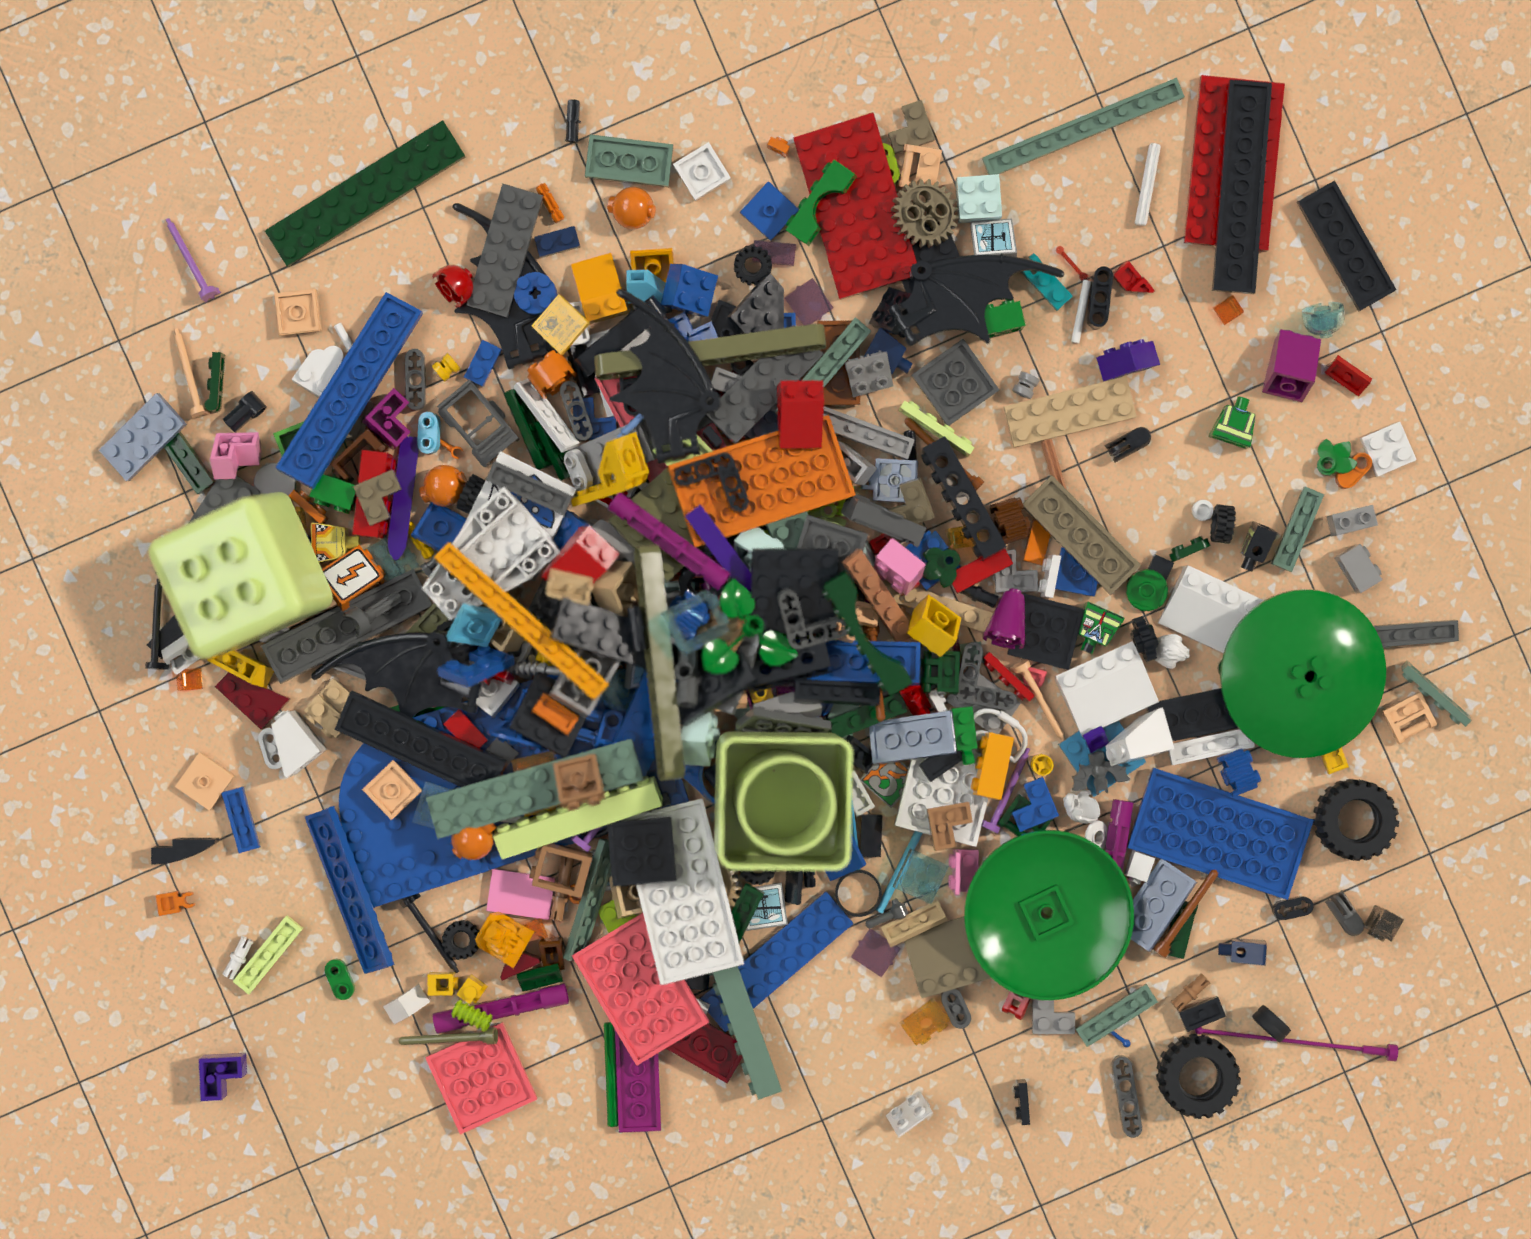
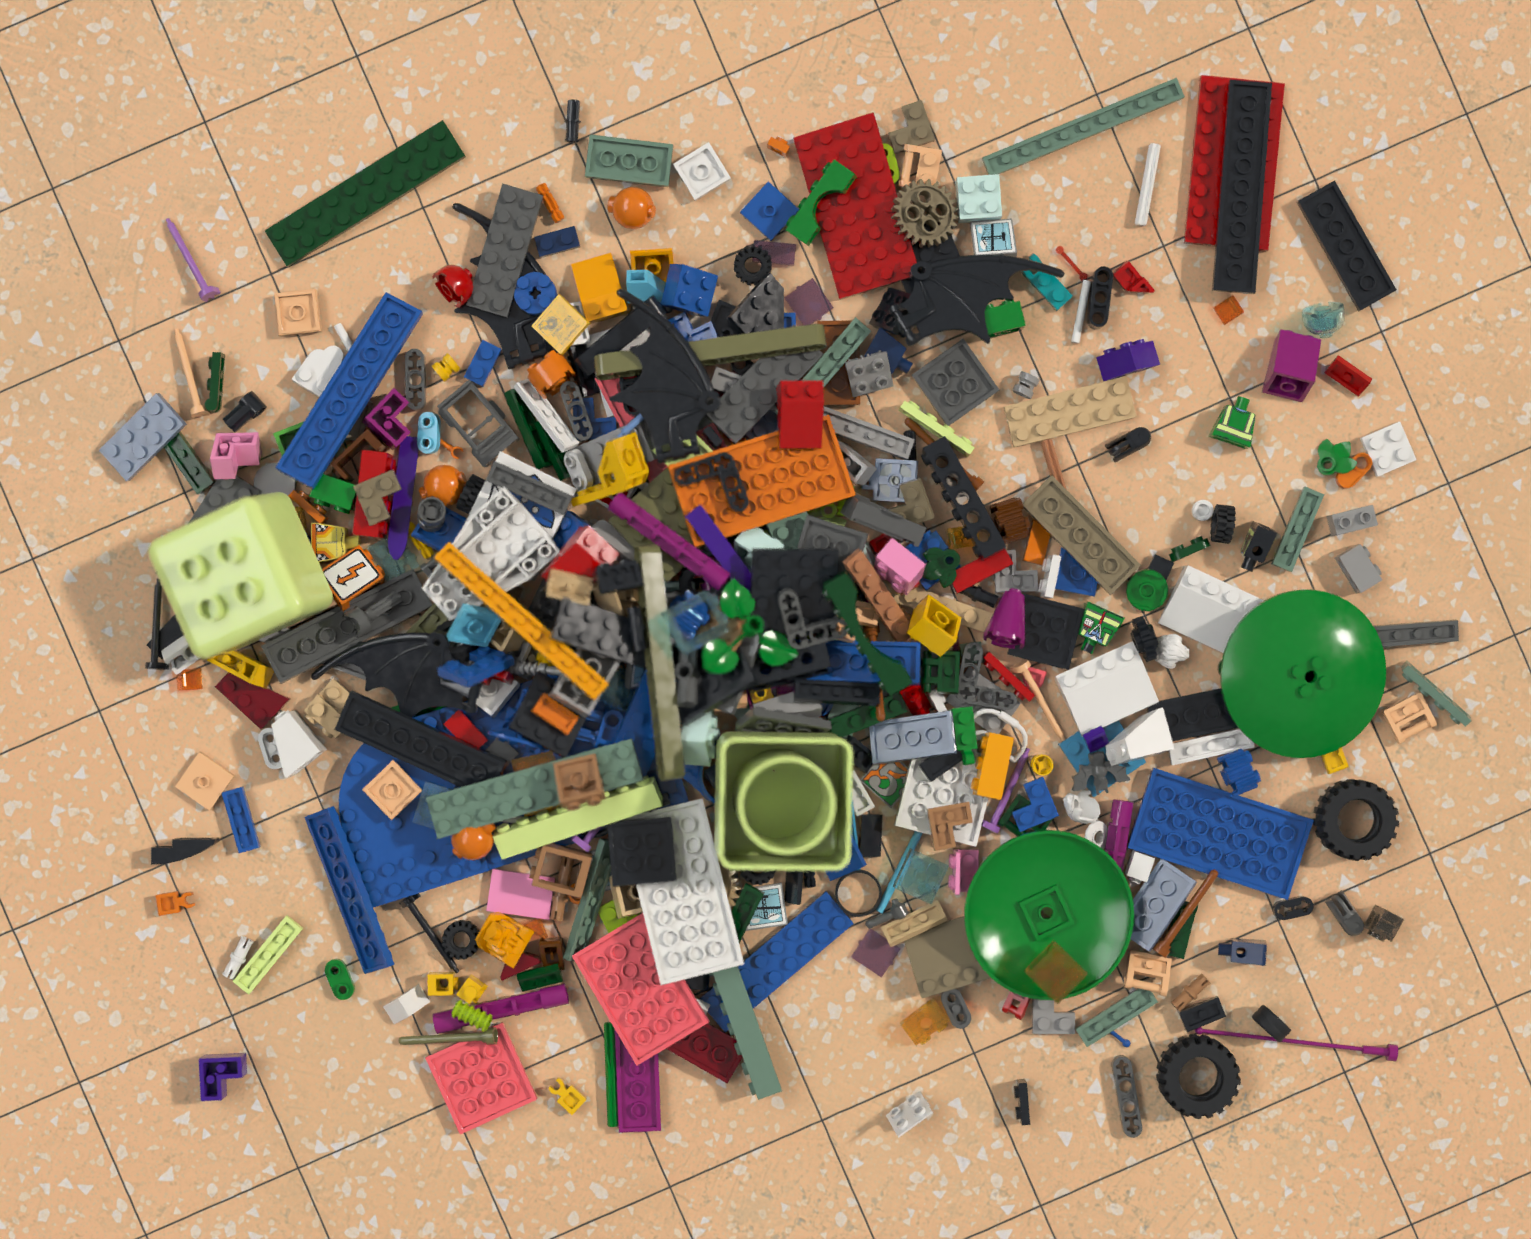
none -> dark grey wheel [417,497,446,532]
none -> yellow plate [548,1077,587,1115]
none -> black bracket [593,559,644,595]
none -> clear orange brick [1024,940,1088,1004]
none -> light nougat plate [1124,950,1172,996]

